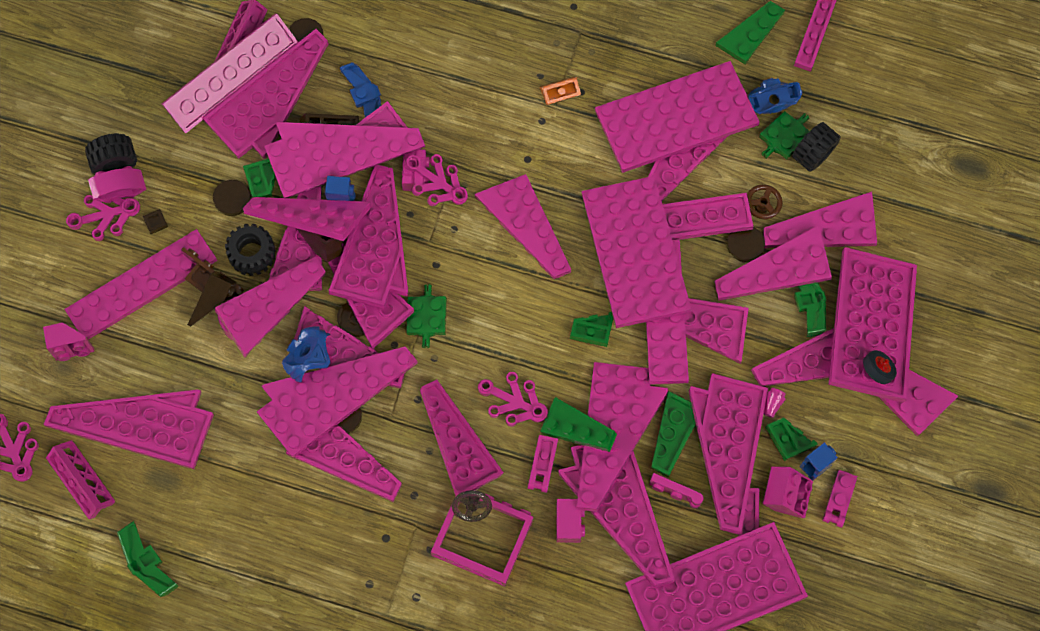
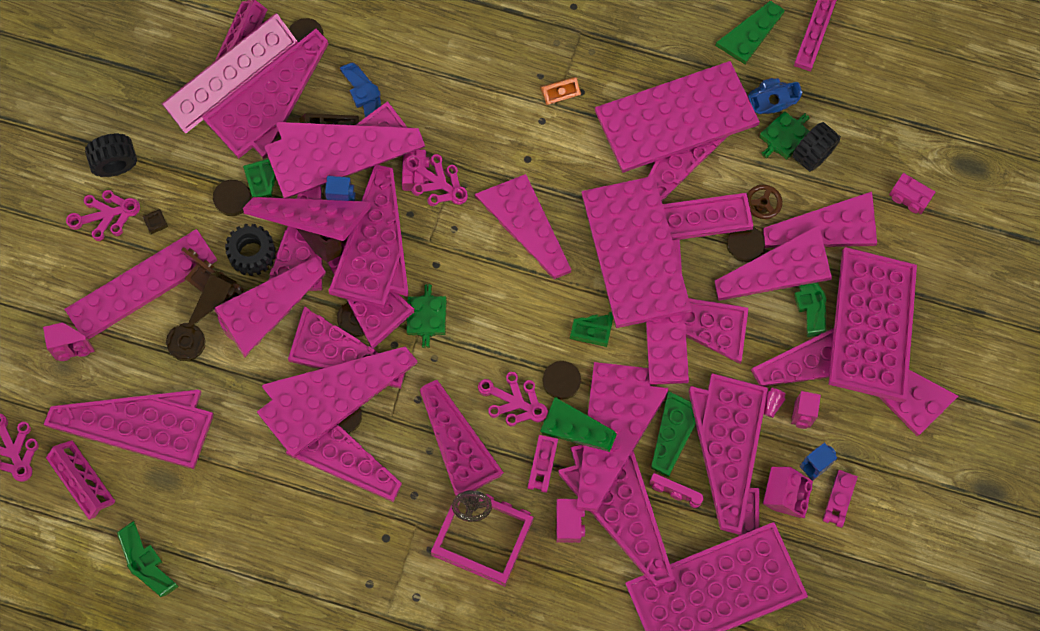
dark pink brick [88,166,146,203] -> none
blue piece [282,326,331,382] -> none
green wing [765,417,818,461] -> none
black wheel [863,350,897,384] -> none
none -> dark brown tile [166,323,206,361]
none -> dark brown tile [543,361,581,400]
none -> dark pink brick [791,391,821,429]
none -> dark pink brick [889,173,935,214]

